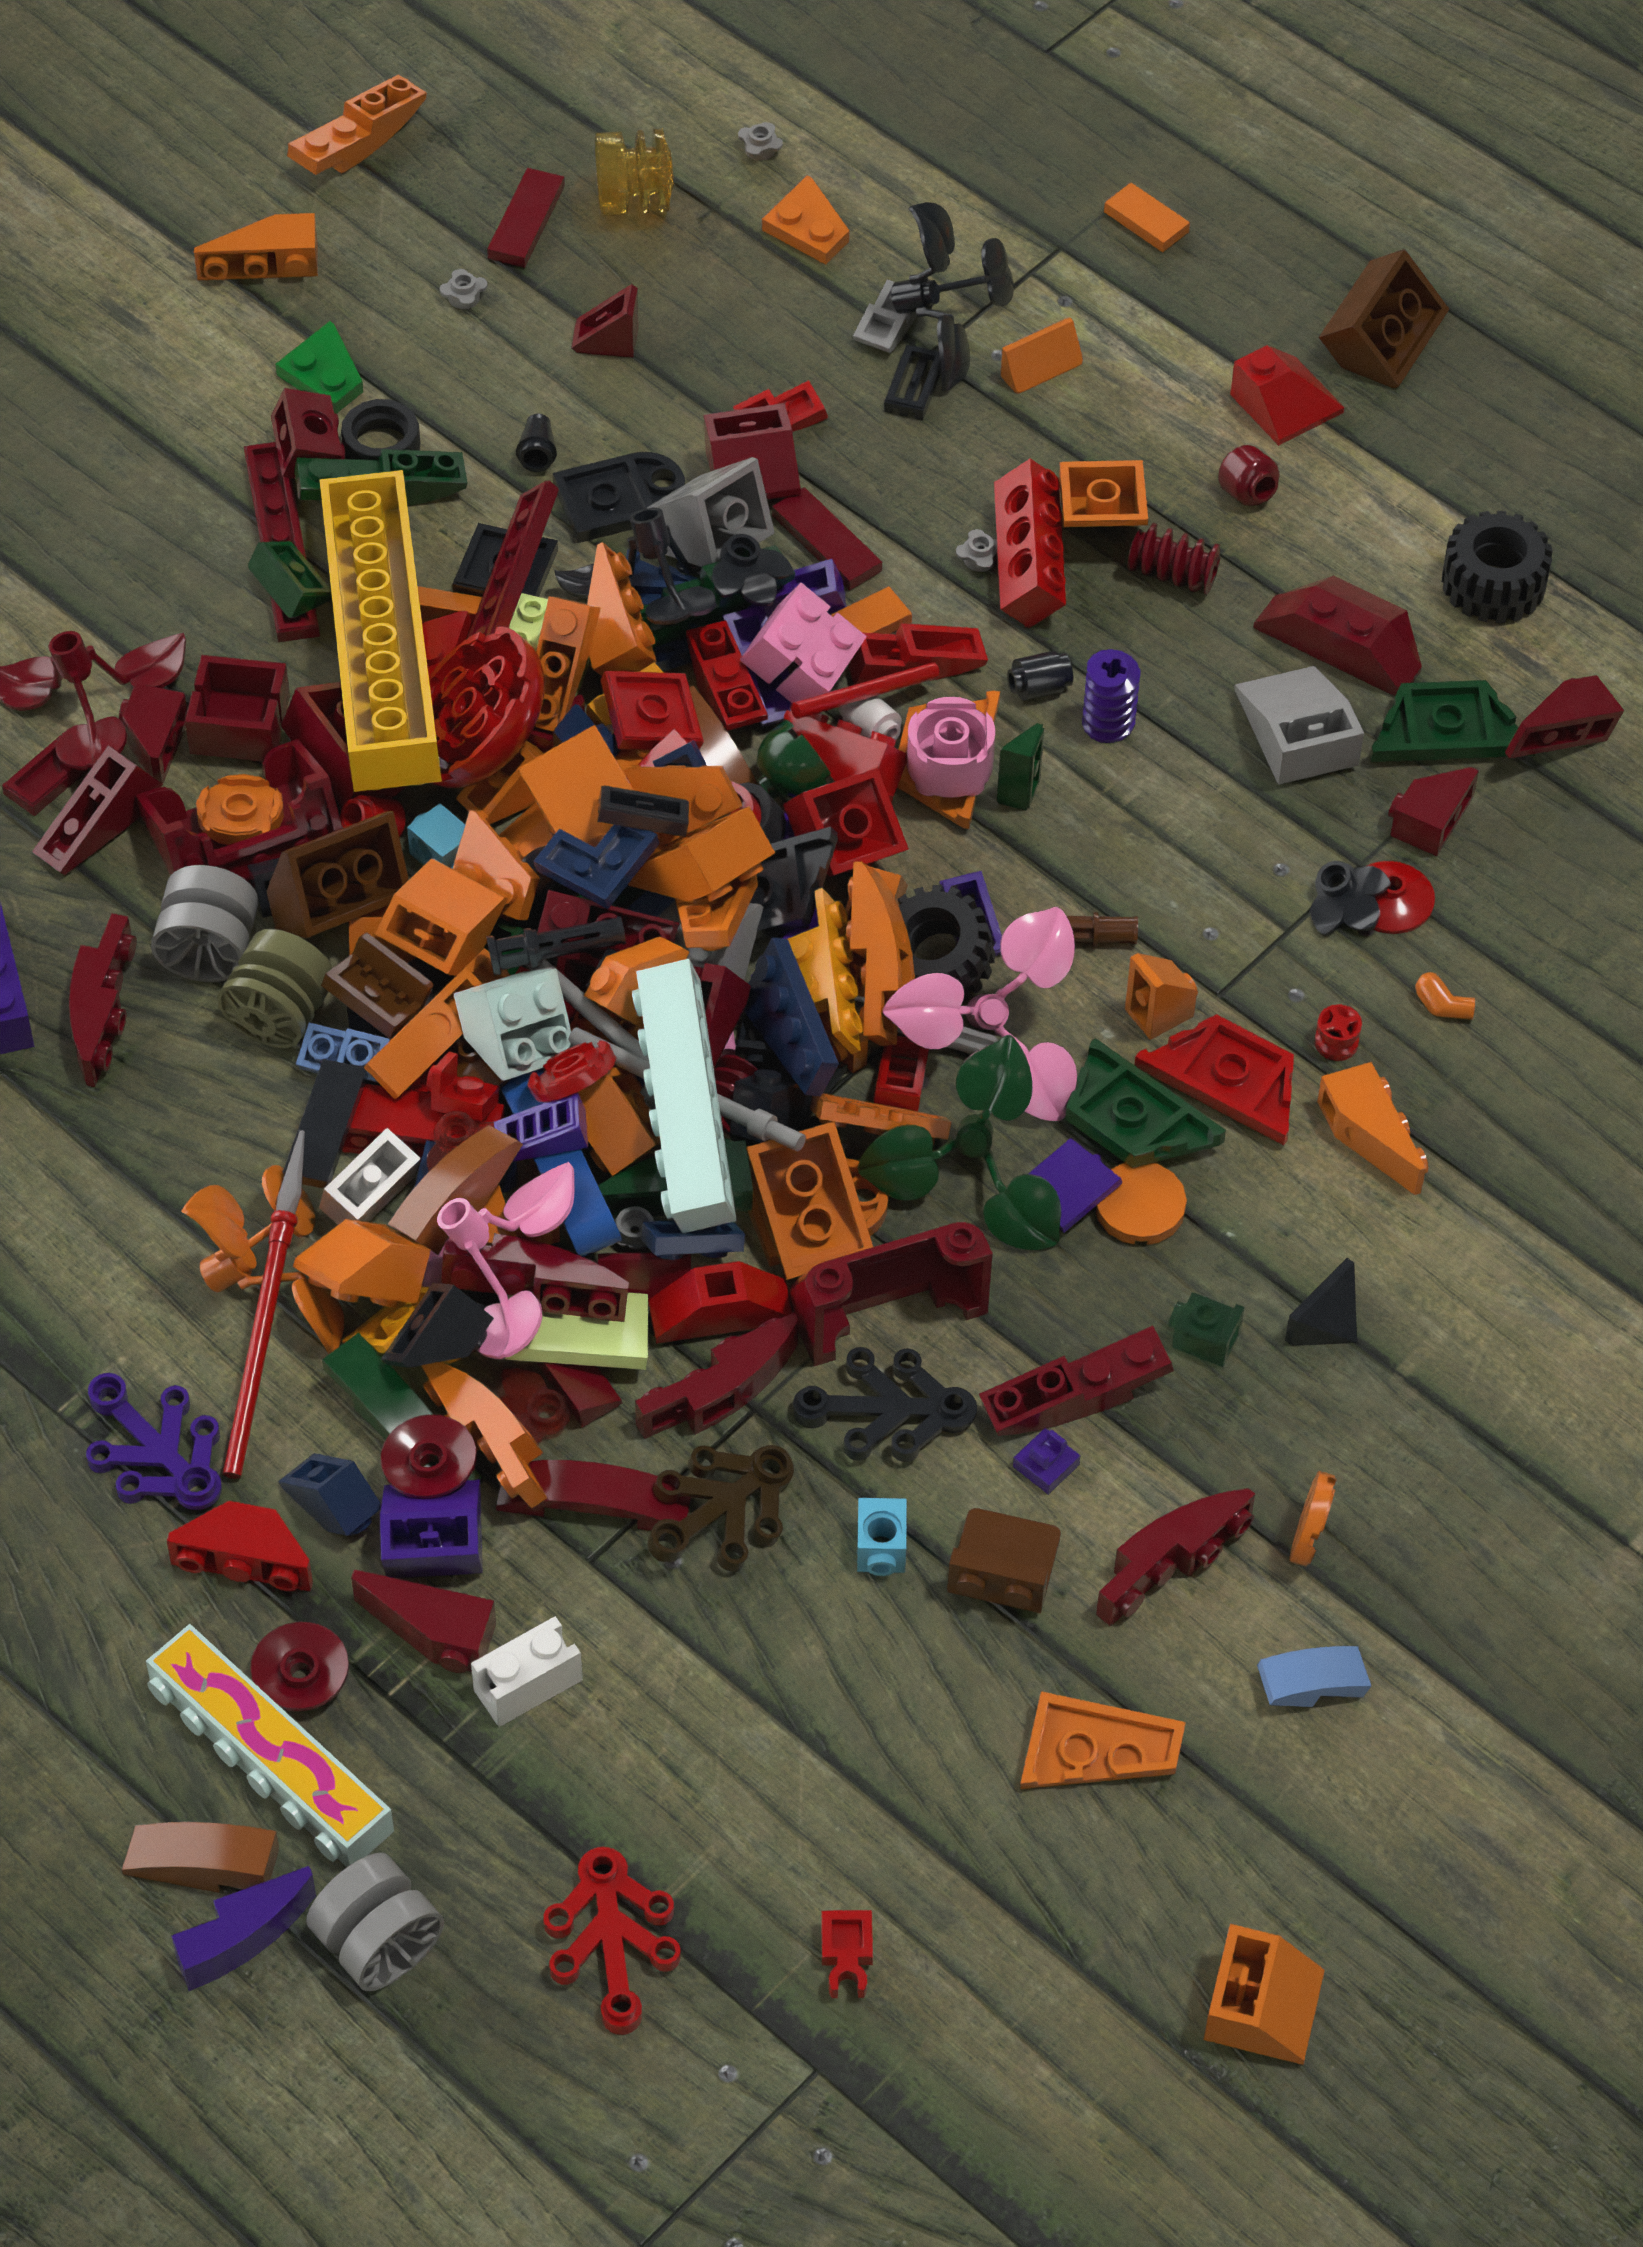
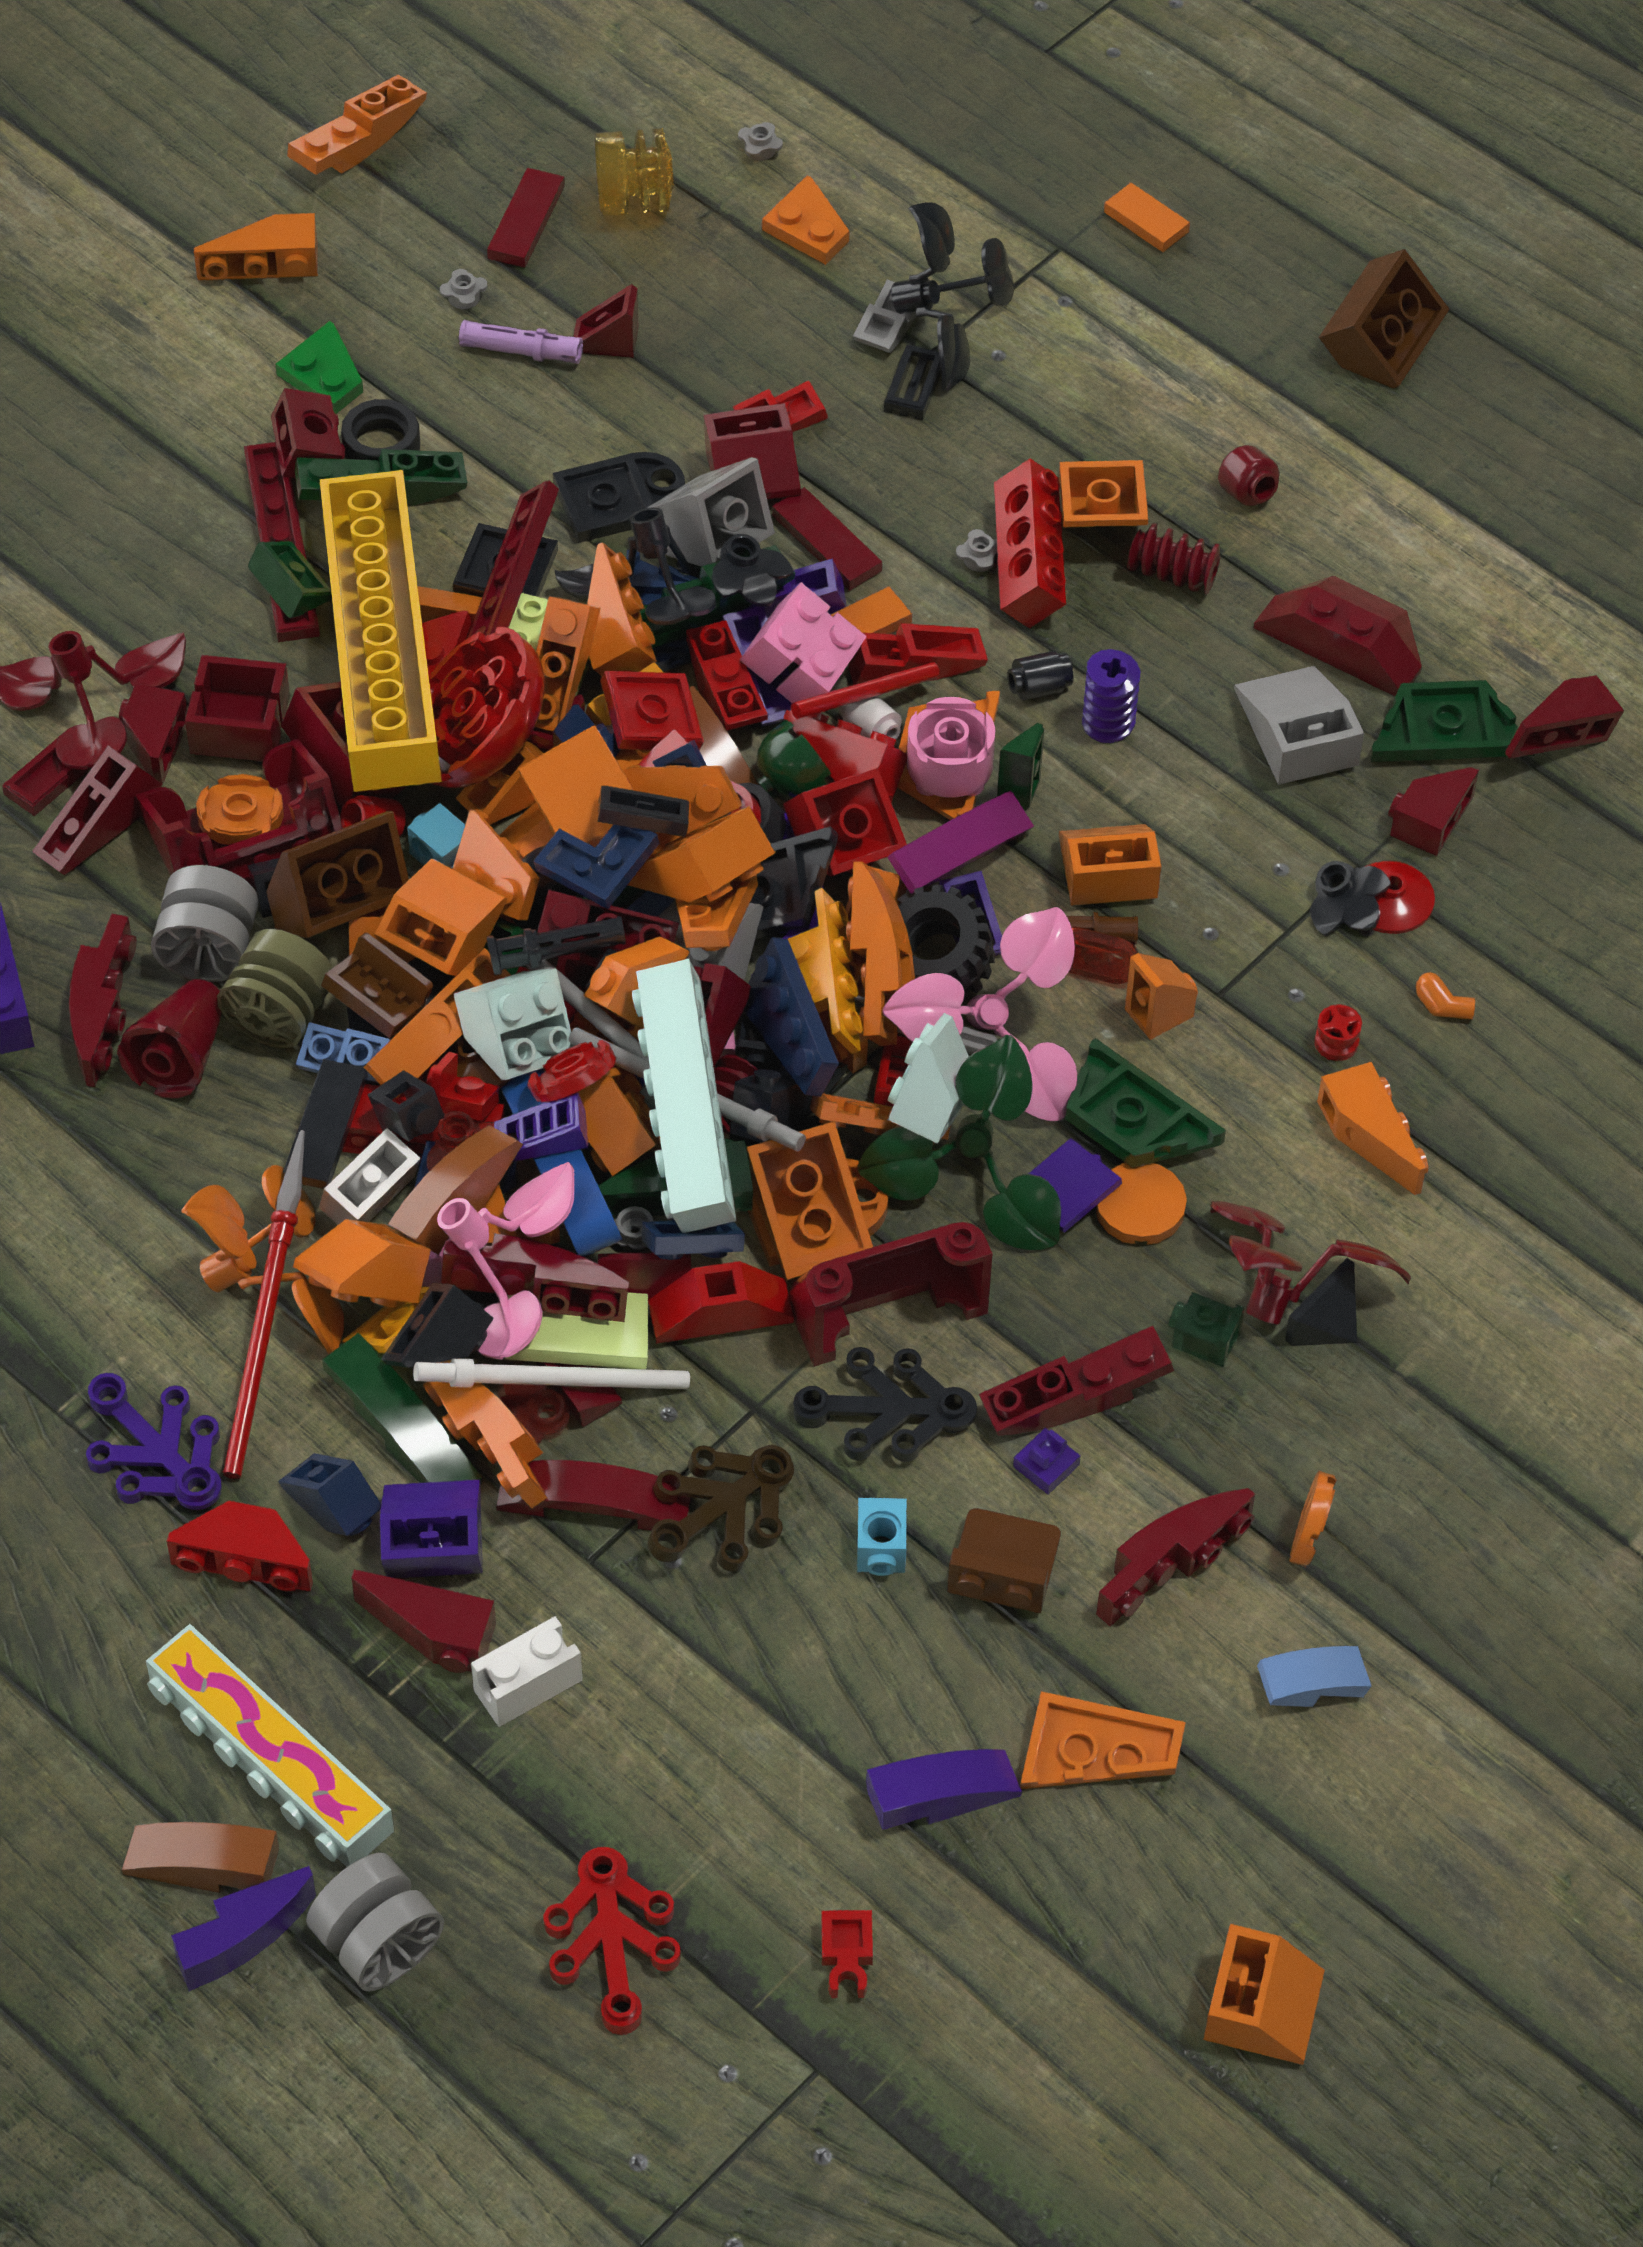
dark red dish [250,1622,349,1711] -> none
dark red dish [380,1415,477,1499] -> none
black cone [516,414,557,472] -> none
dark red slope [635,1312,799,1439] -> none
orange slope [1001,317,1083,394] -> none
red wing [1134,1014,1294,1146] -> none
red slope [1230,345,1345,446] -> none
black tyre [1441,511,1553,623] -> none
none -> dark red cone [117,979,222,1099]
none -> black brick [368,1070,445,1141]
none -> white bar [413,1358,690,1389]
none -> lavender pin [459,320,583,364]
none -> dark purple slope [866,1749,1022,1830]
none -> magenta slope [887,790,1034,894]
none -> light aqua slope [888,1013,969,1144]
none -> orange slope [1059,824,1161,906]
none -> clear red plate [1069,926,1138,984]
none -> dark red plant [1210,1201,1411,1325]

